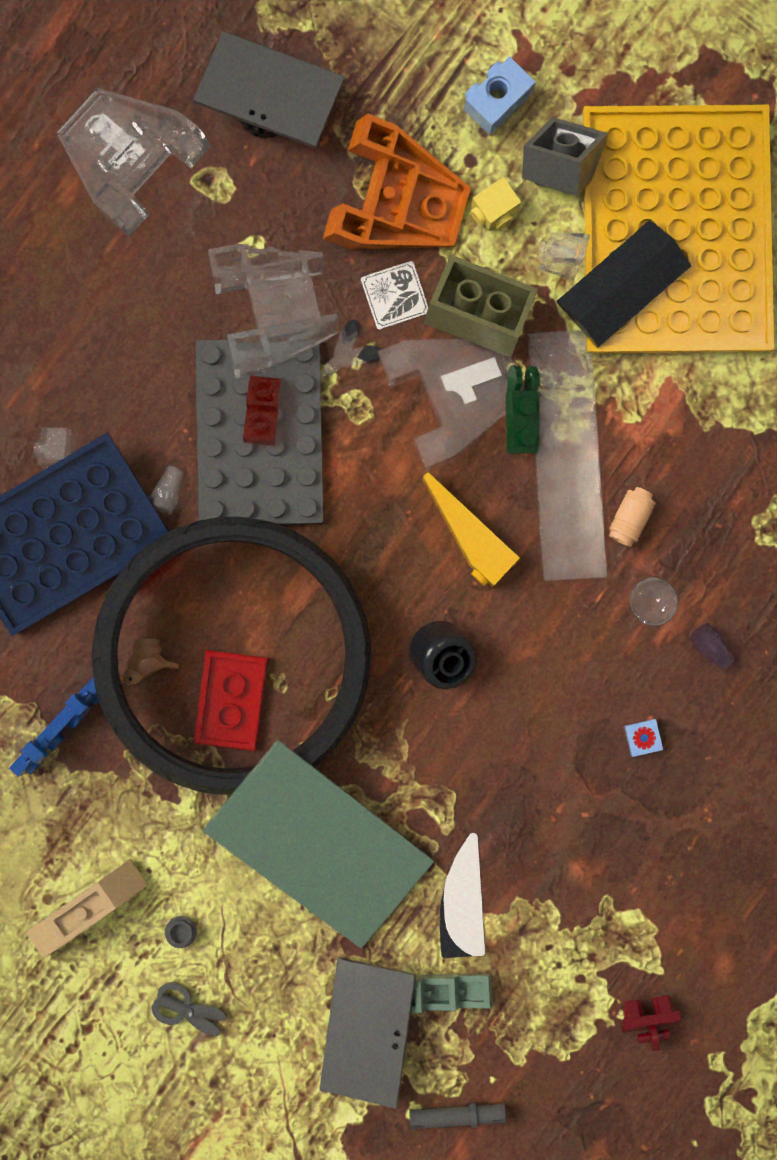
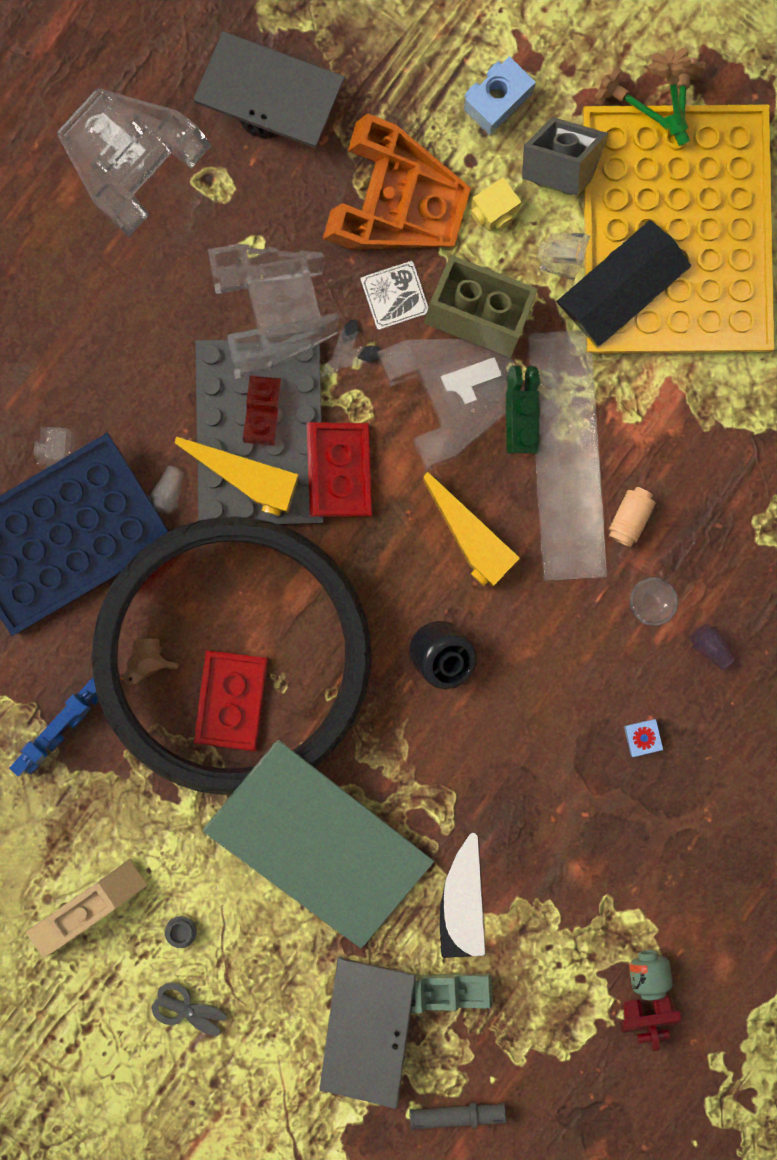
none -> yellow slope [175,437,299,516]
none -> red tile [307,422,372,517]
none -> medium nougat plant [594,48,706,146]
none -> sand green head [629,950,673,1000]

